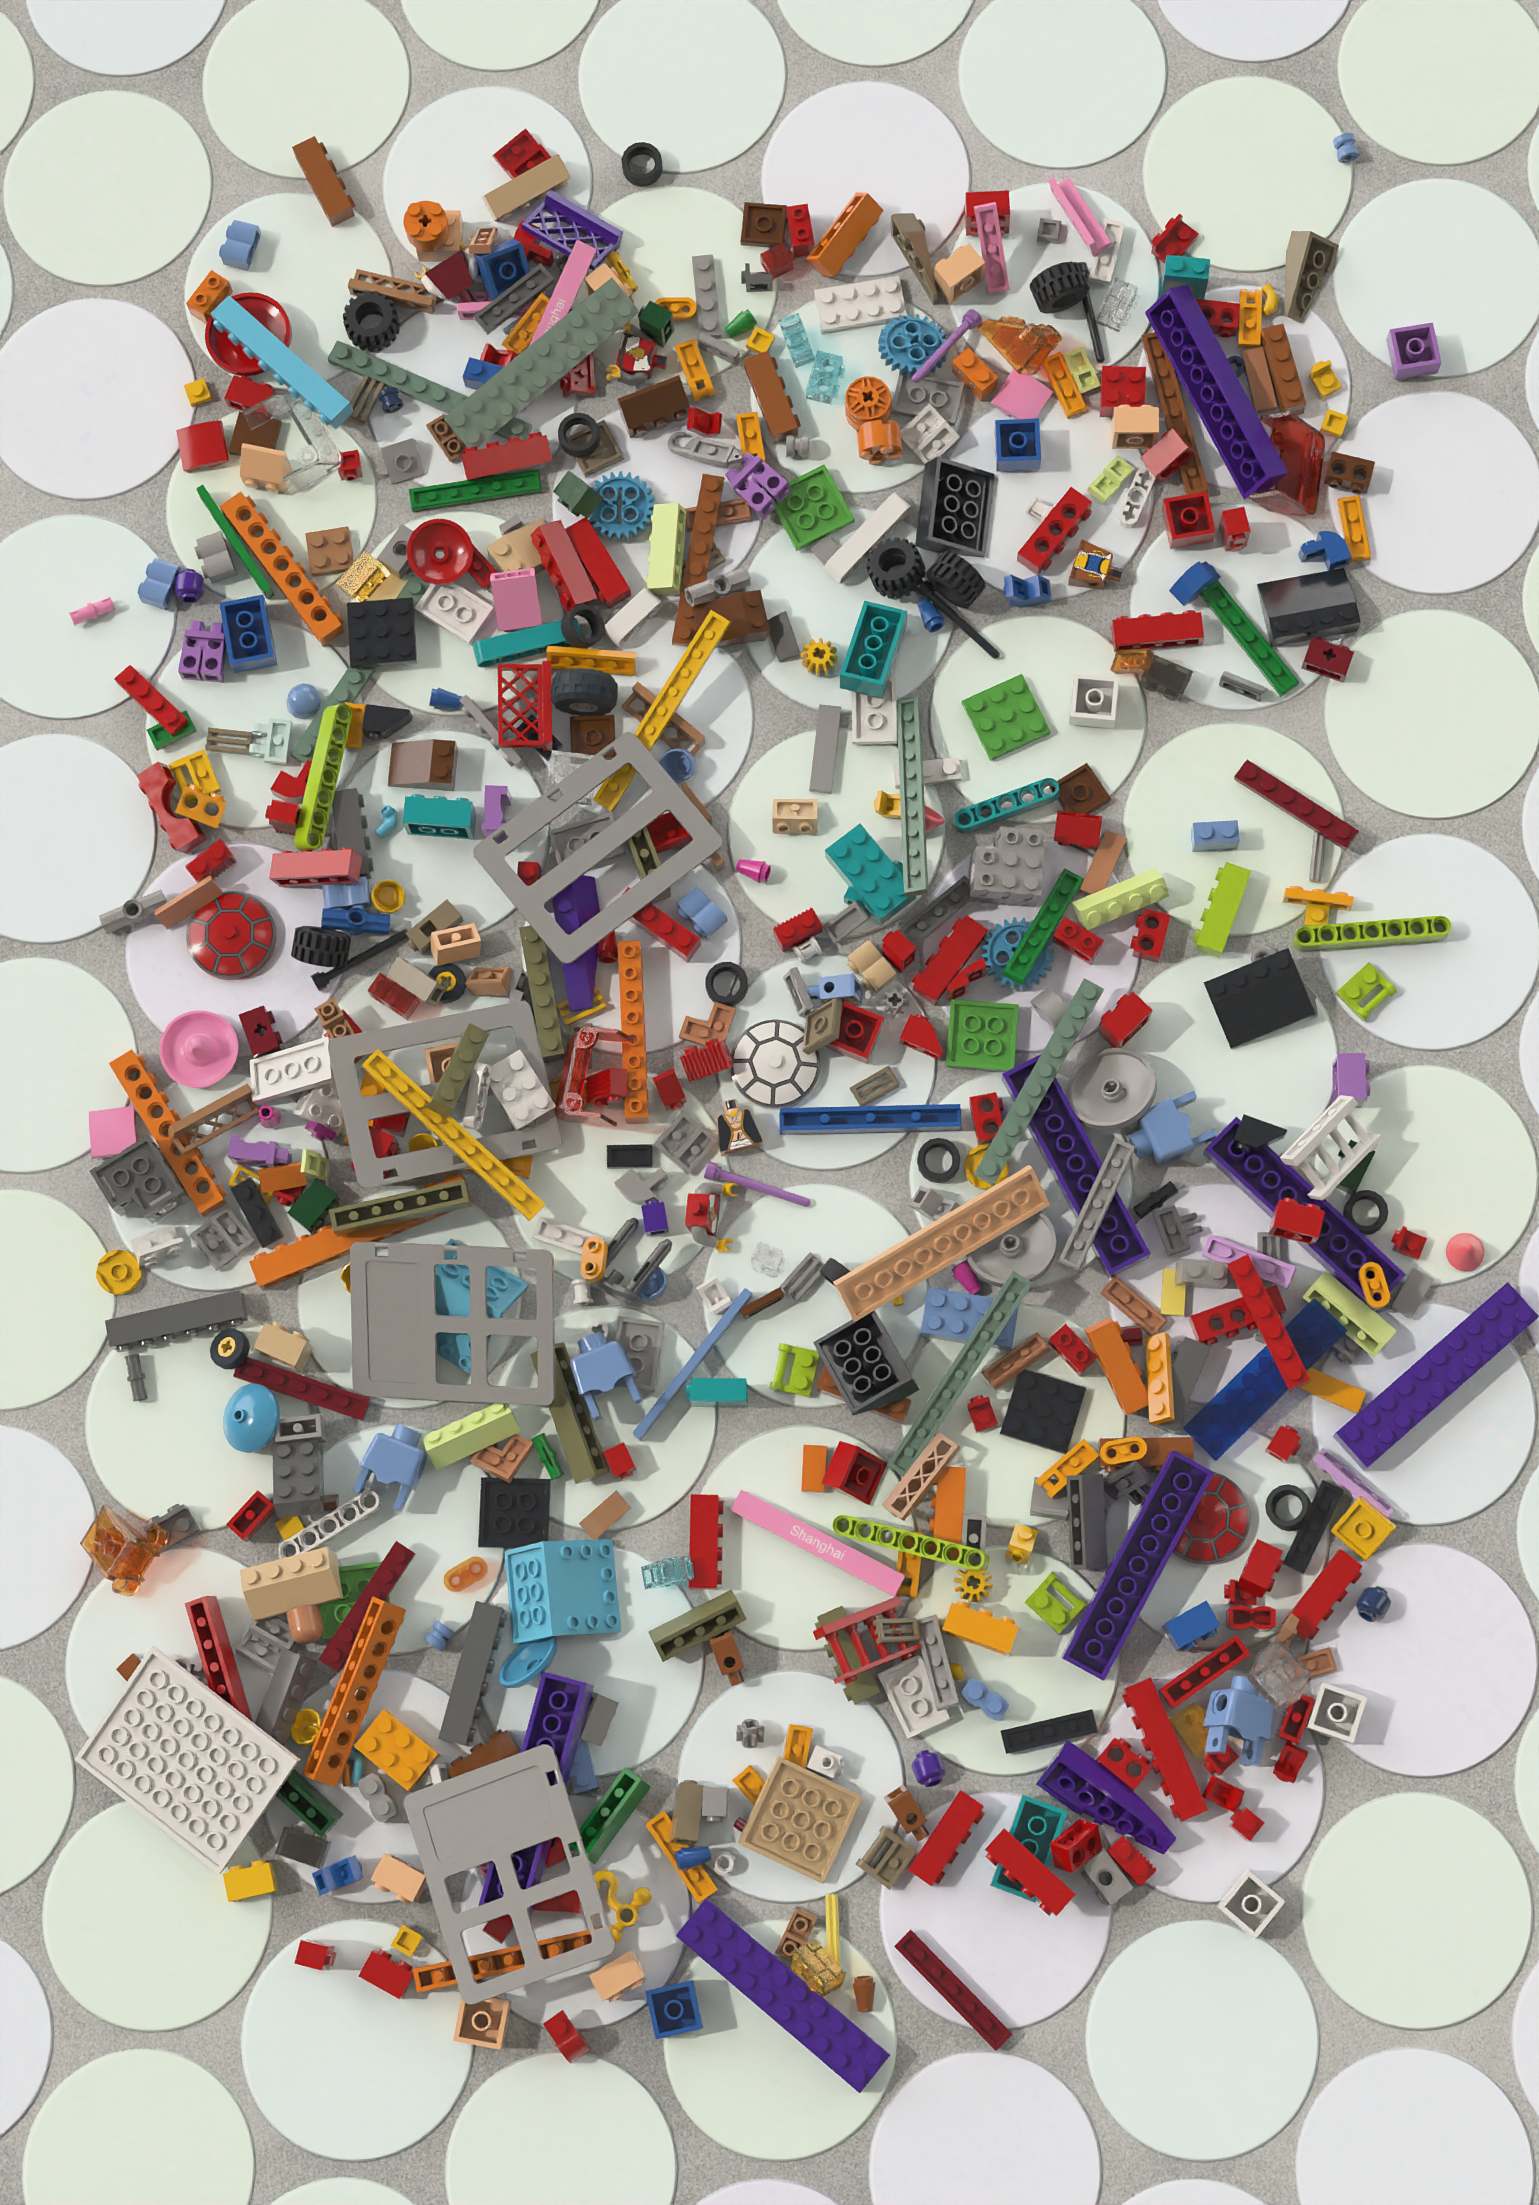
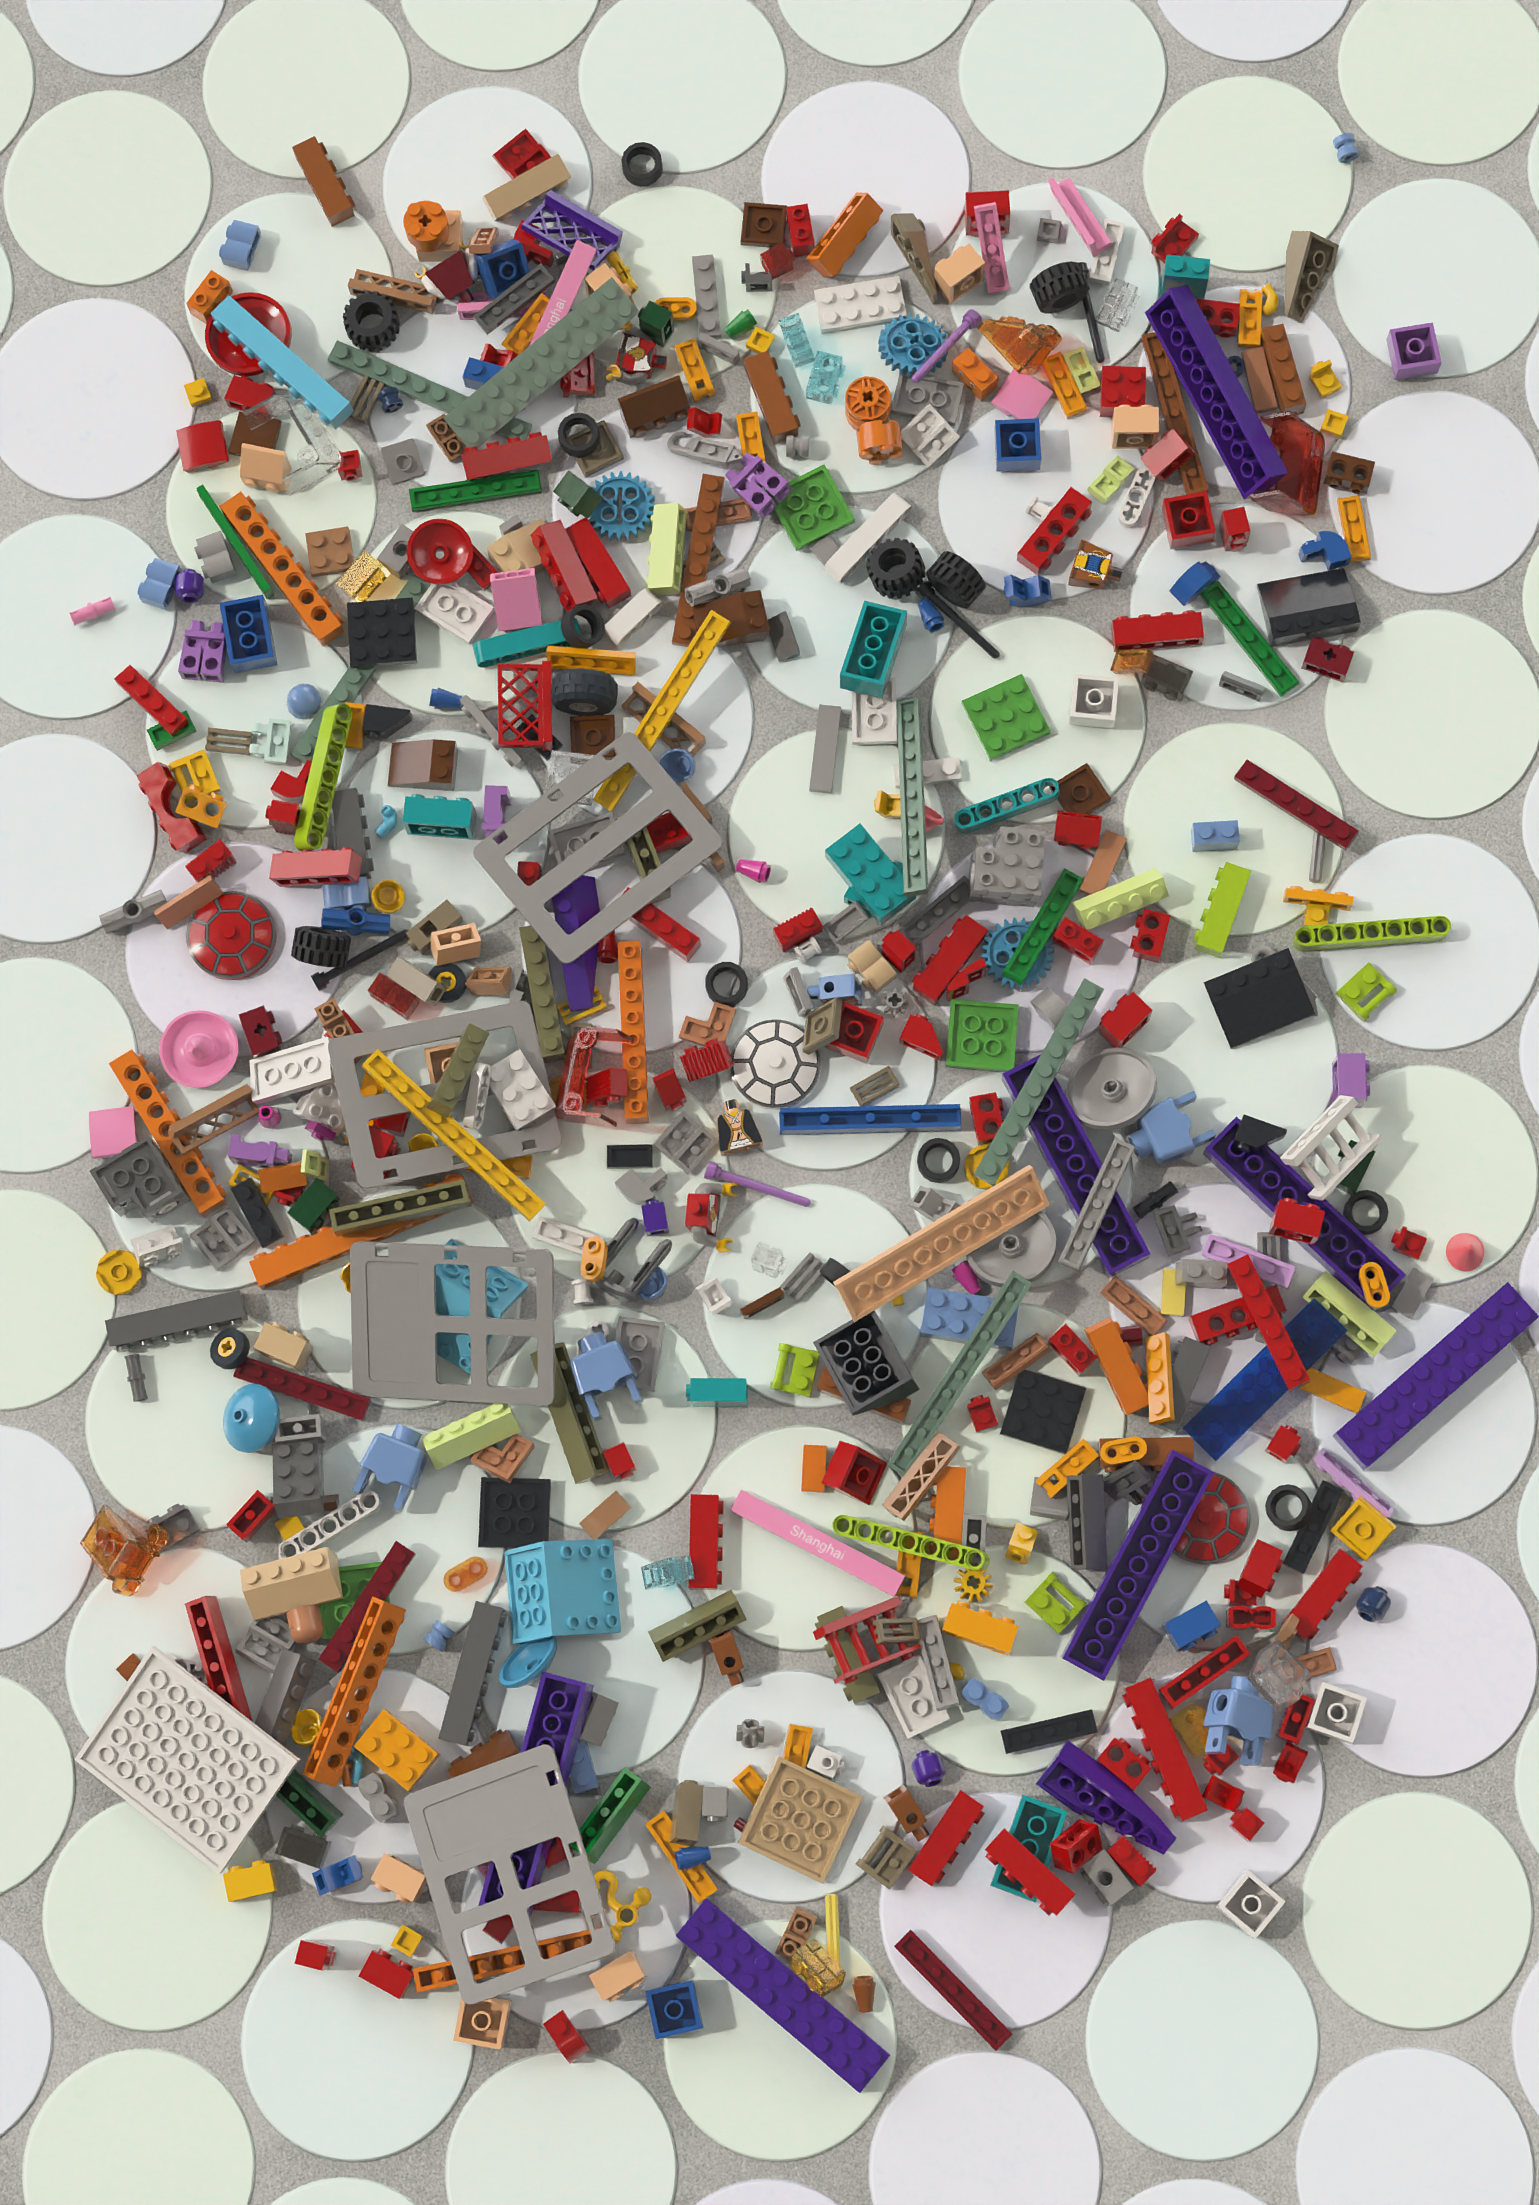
white tile [422,1763,450,1786] -> none
green pin [531,1433,565,1481] -> none
medium blue tile [633,1288,753,1442] -> none
medium blue brick [677,885,728,939] -> none
white plate [713,1852,736,1876] -> none
tan bracket [772,799,818,834] -> none
yellow gear [800,637,838,676] -> none
black slope [915,456,995,558] -> none

